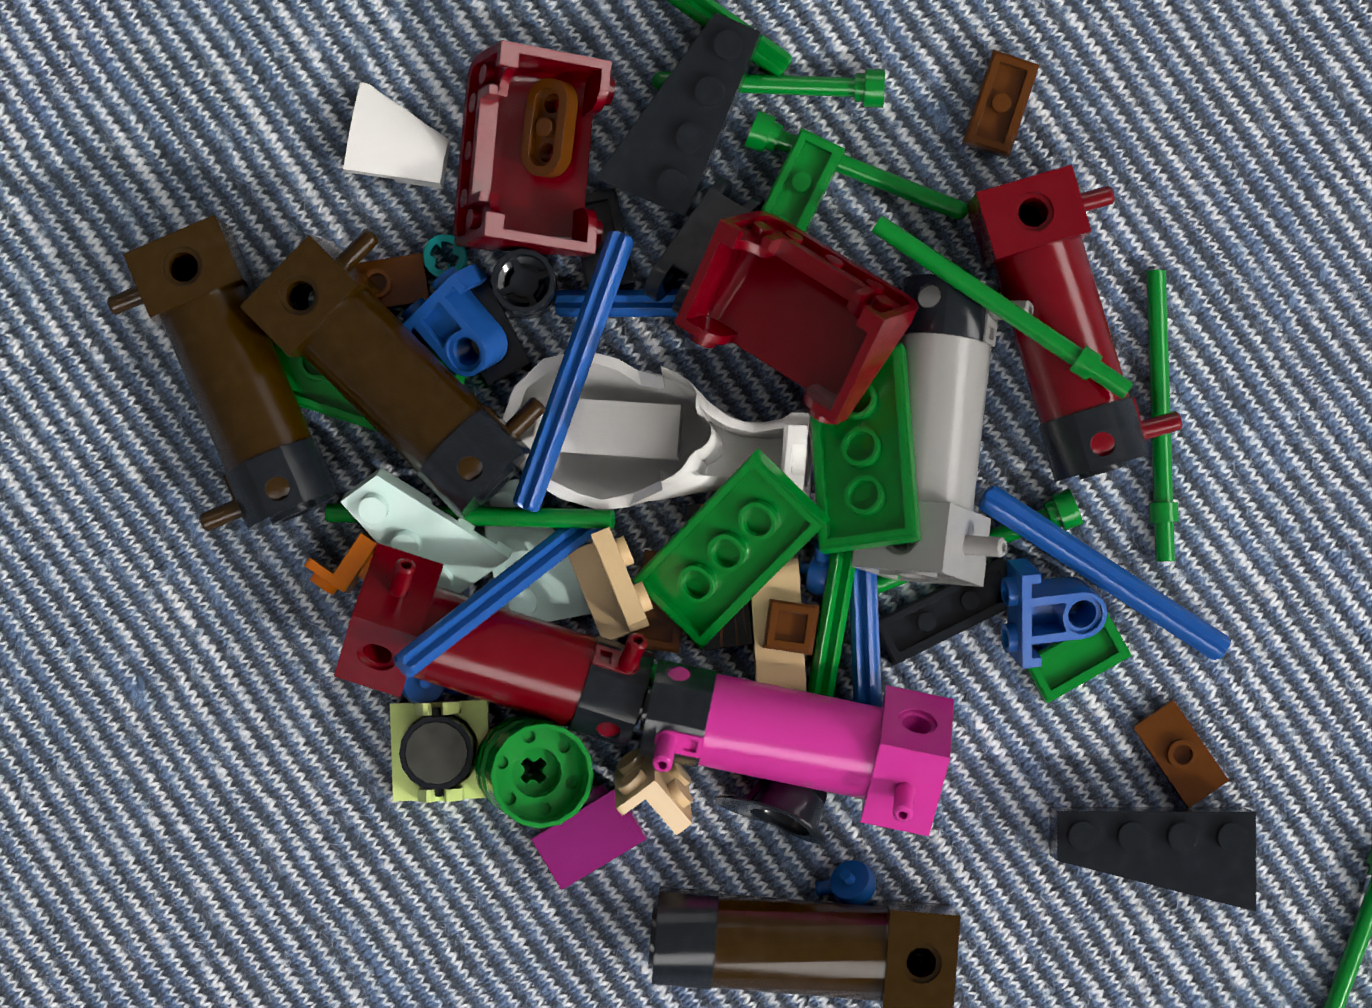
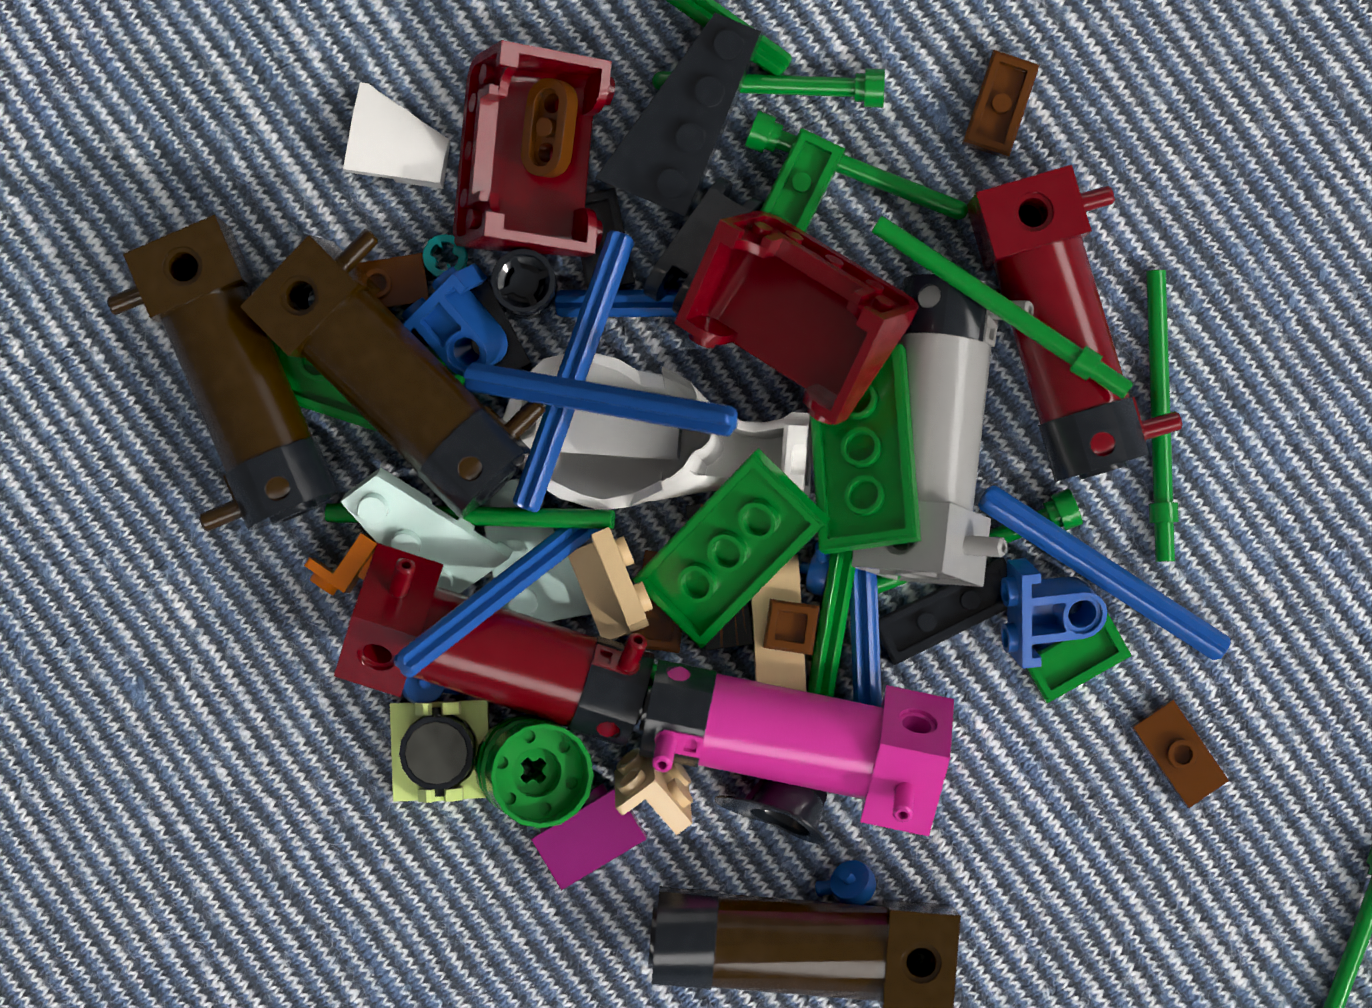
black wedge [1049,807,1256,912] -> none
none -> blue axle [463,362,738,437]

